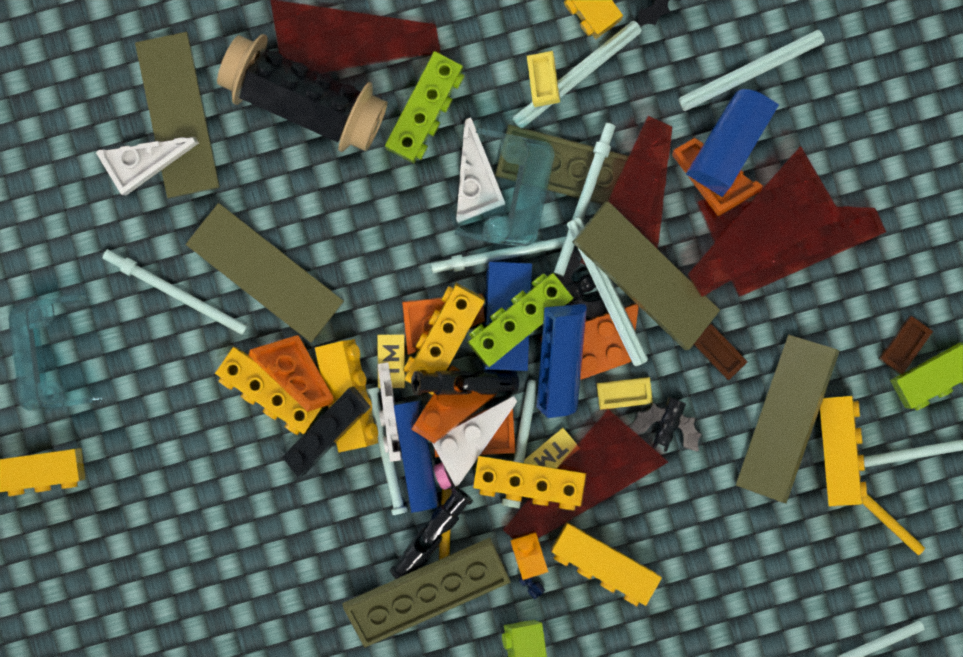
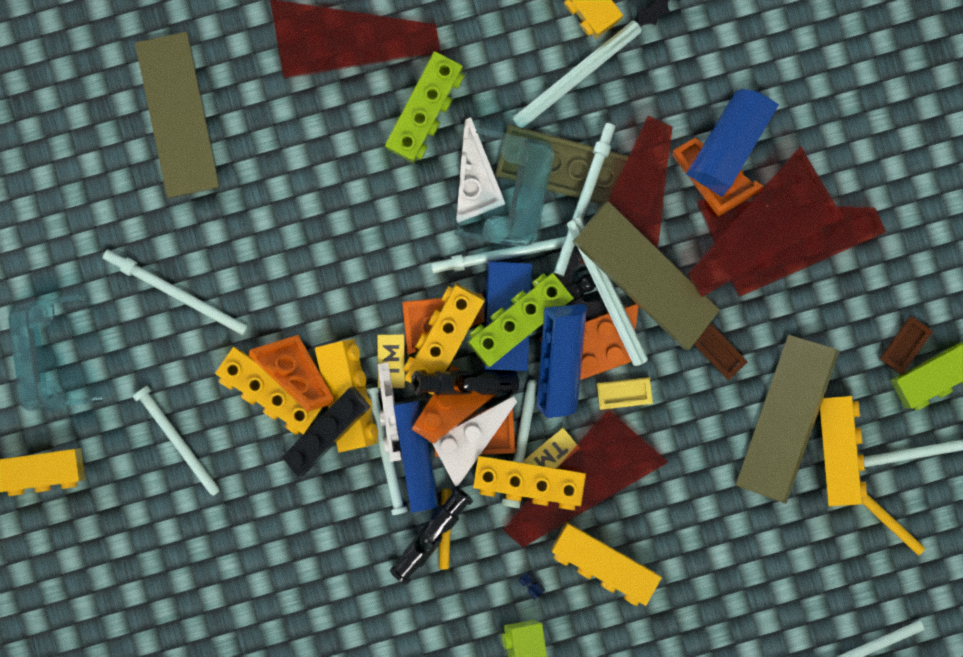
white wing [96,137,199,196] -> none
olive tile [185,203,345,343] -> none
black brick [217,34,388,152] -> none
olive tile [342,537,511,648] -> none
bright pink tile [434,462,454,490] -> none
light orange brick [510,533,548,580] -> none
light yellow tile [527,51,560,107] -> none
black animal [628,397,702,452] -> none
light aqua axle [679,30,825,111] -> none
none -> light aqua bar [132,385,219,496]

